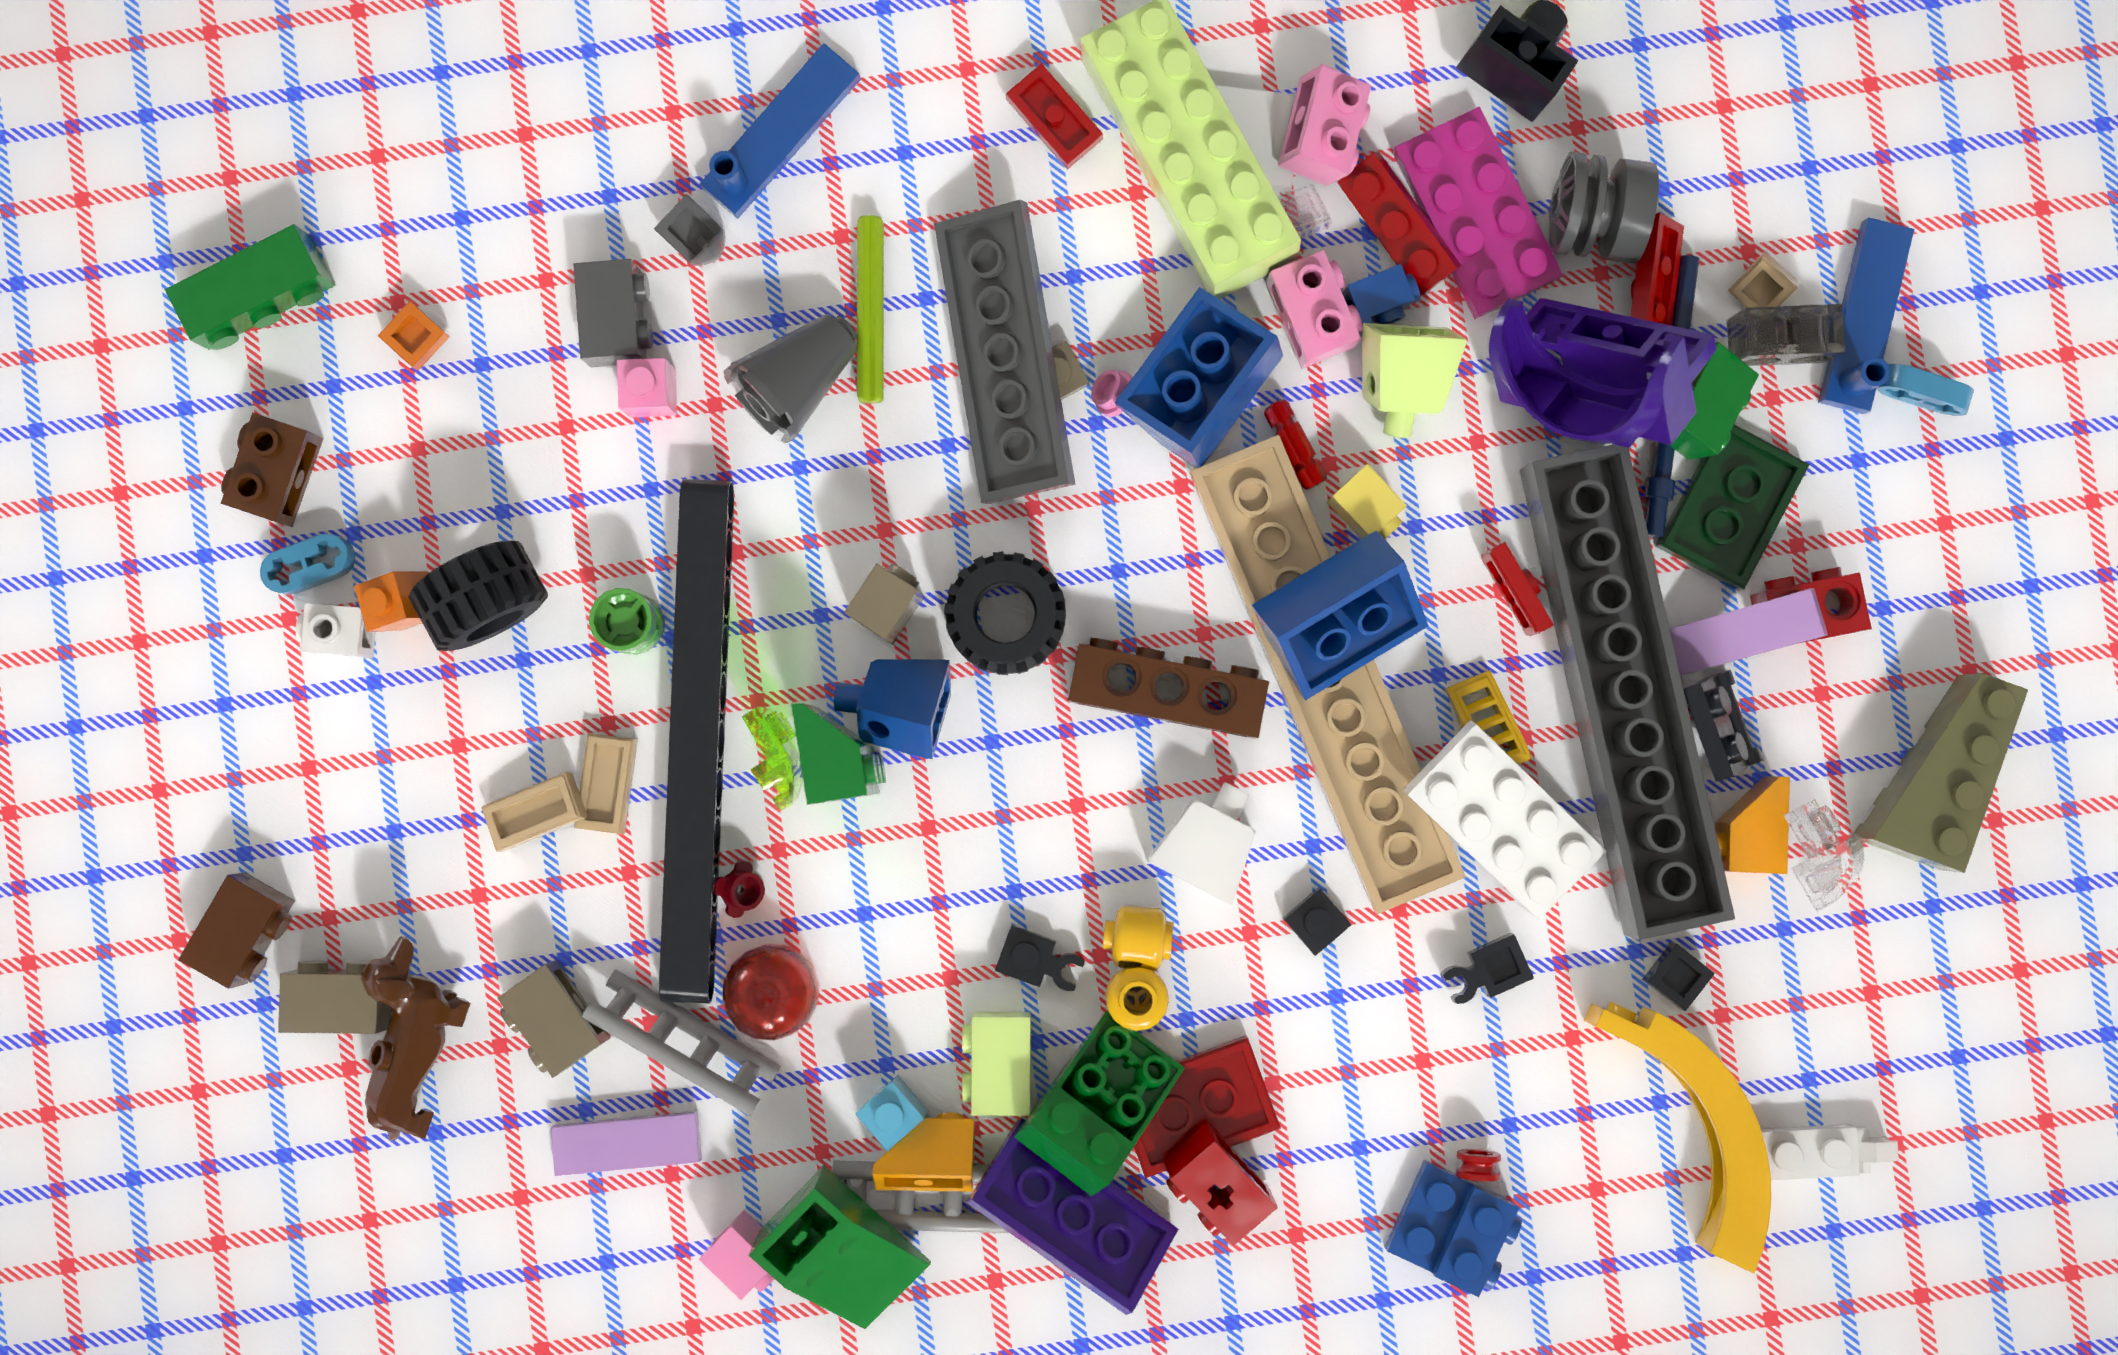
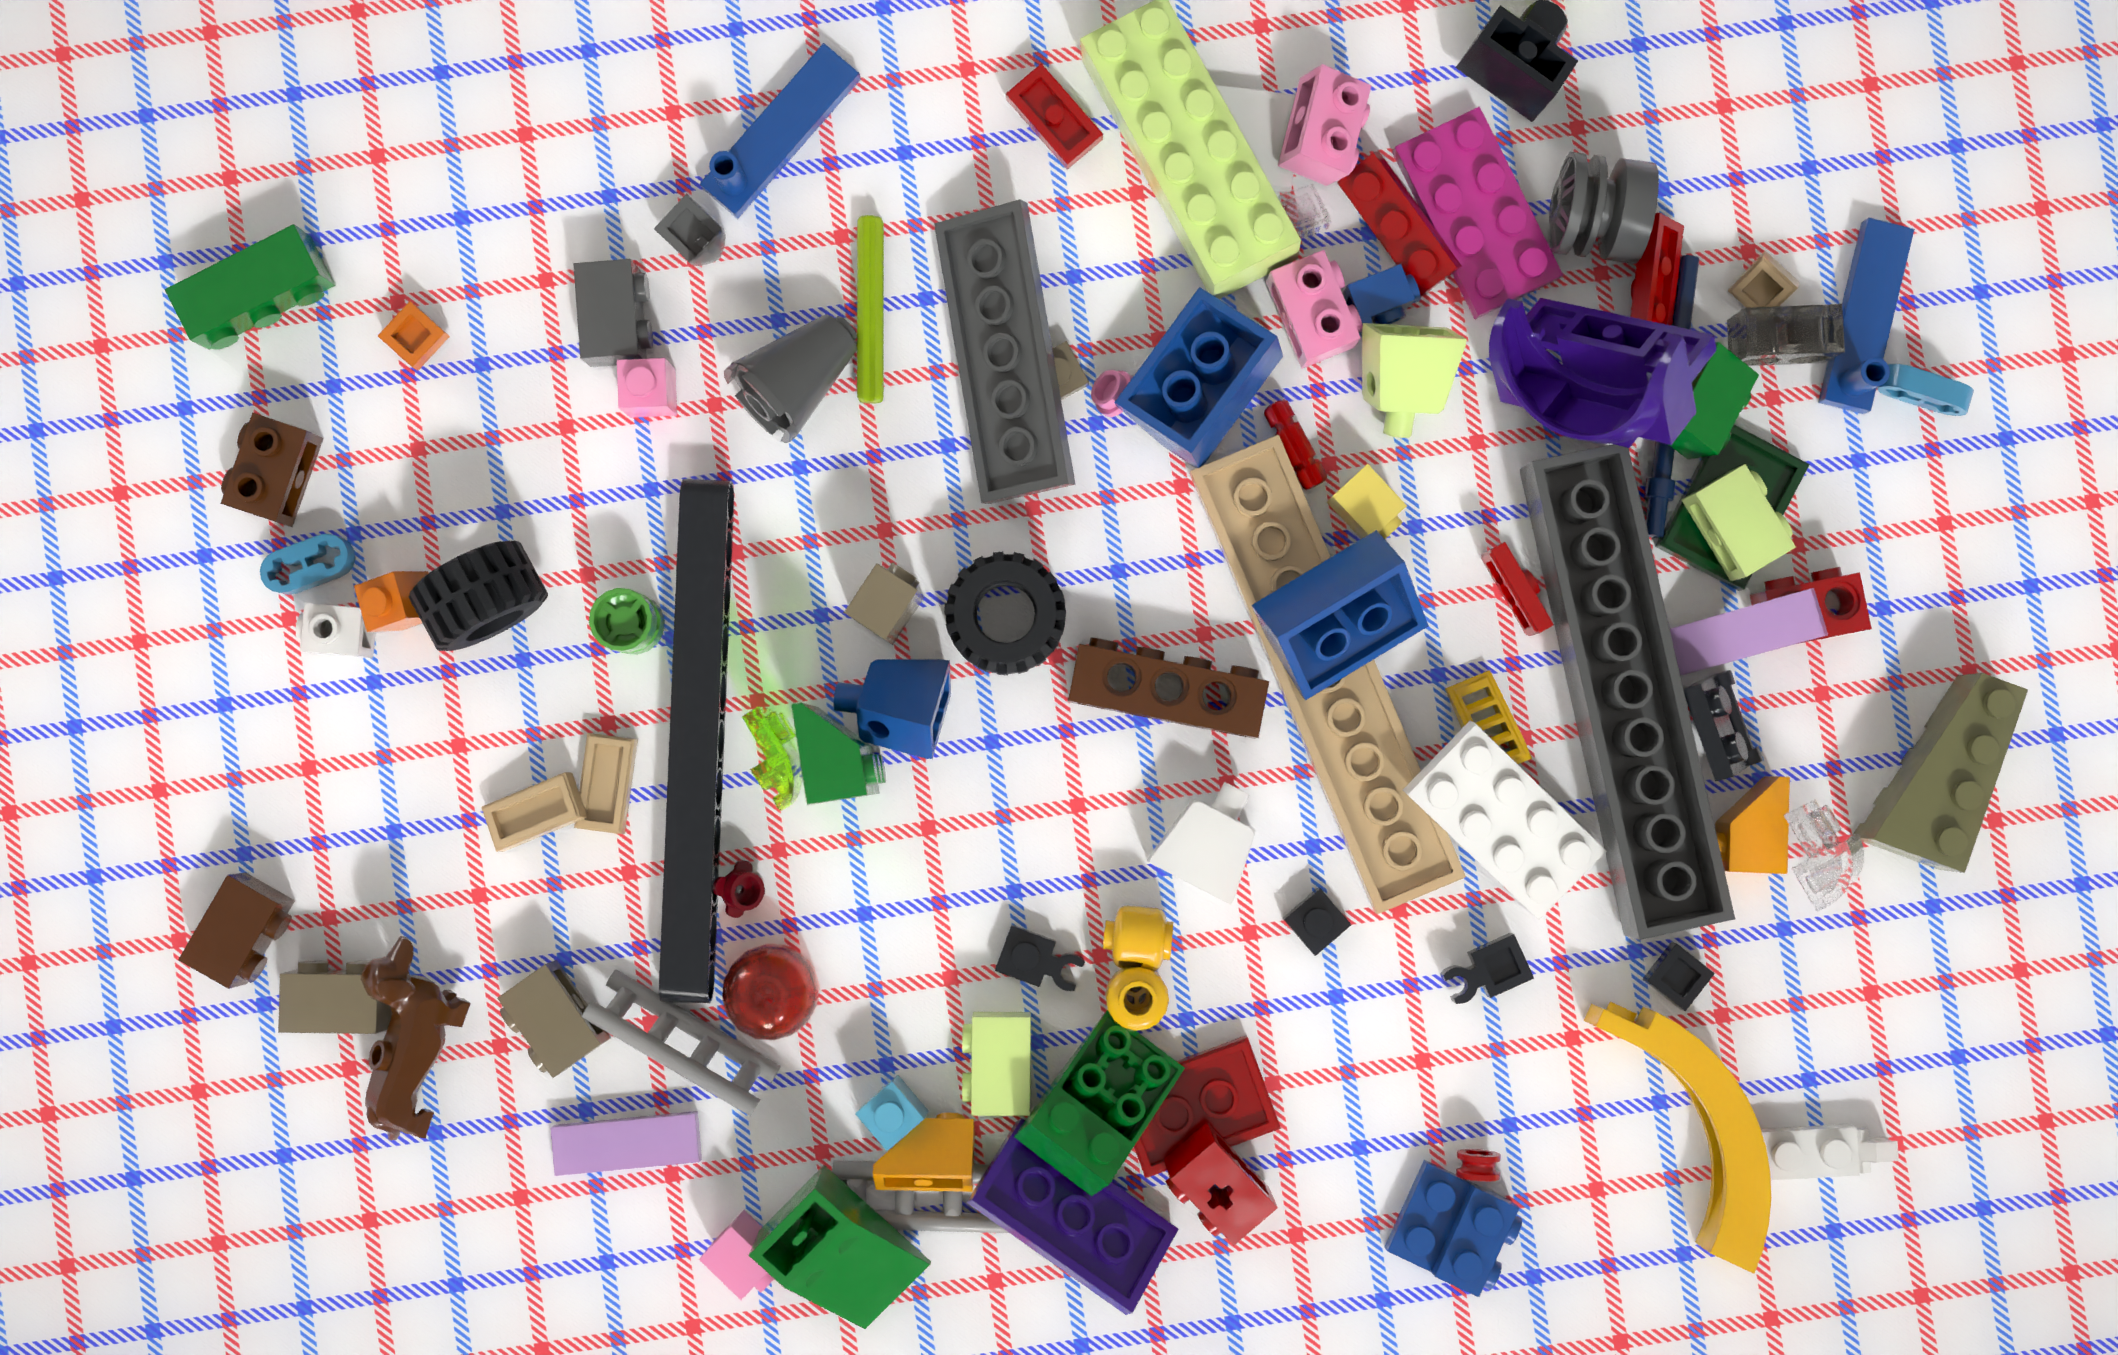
none -> yellowish green brick [1681,464,1796,581]

